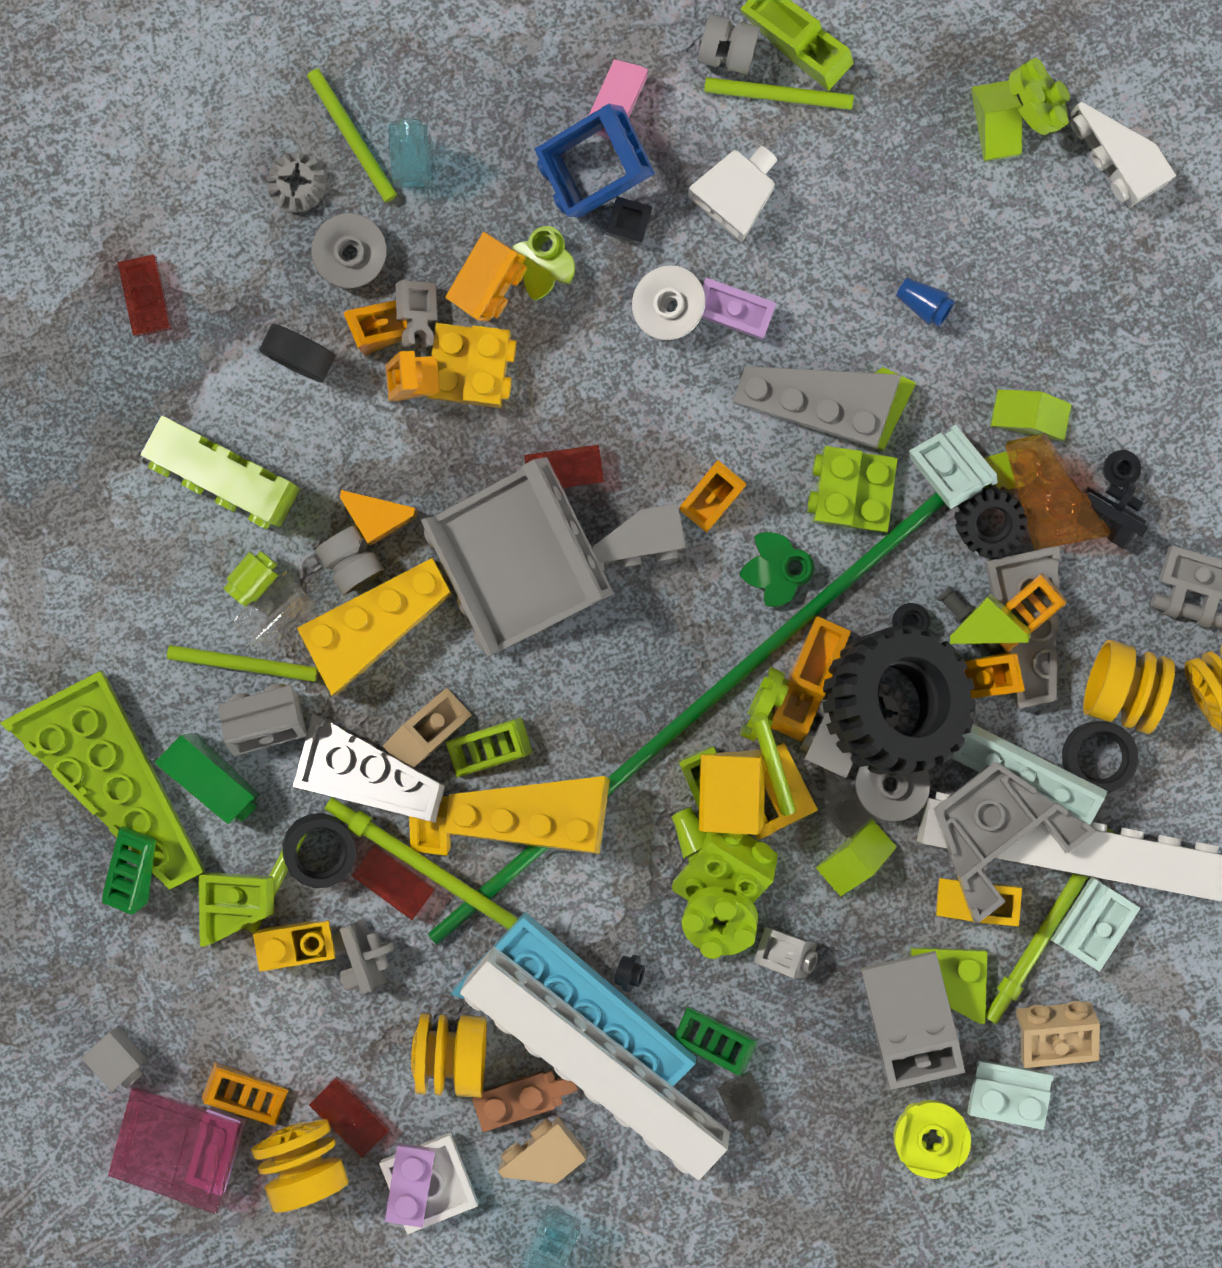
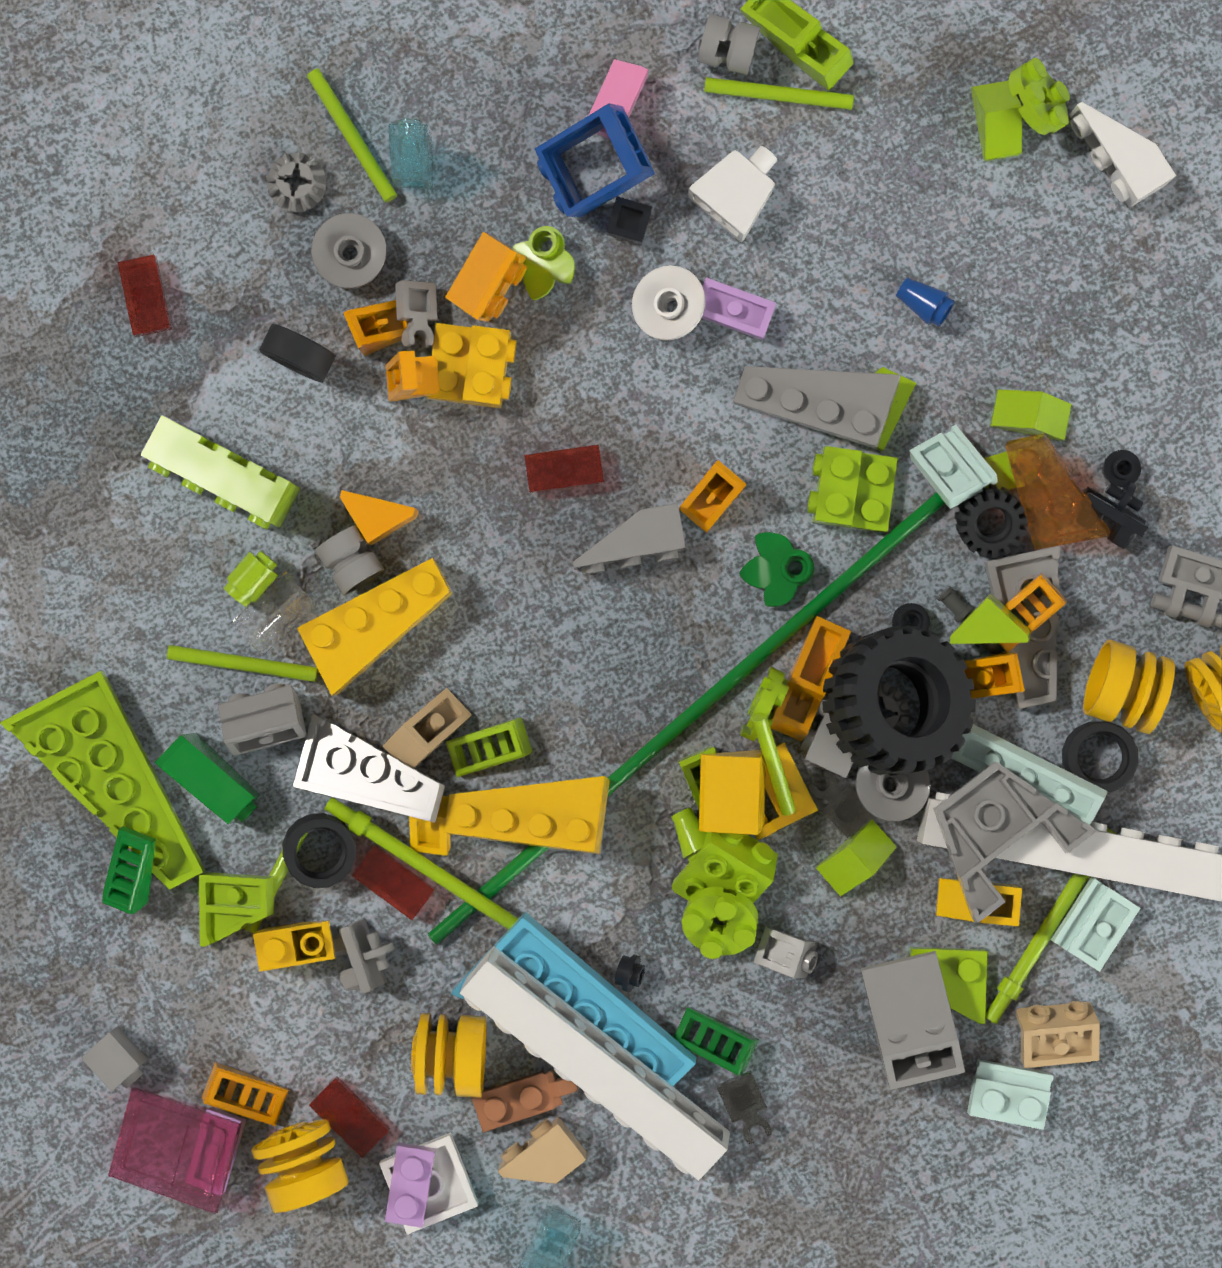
light grey panel [421,457,614,656] -> none
neon yellow plate [893,1100,971,1179] -> none

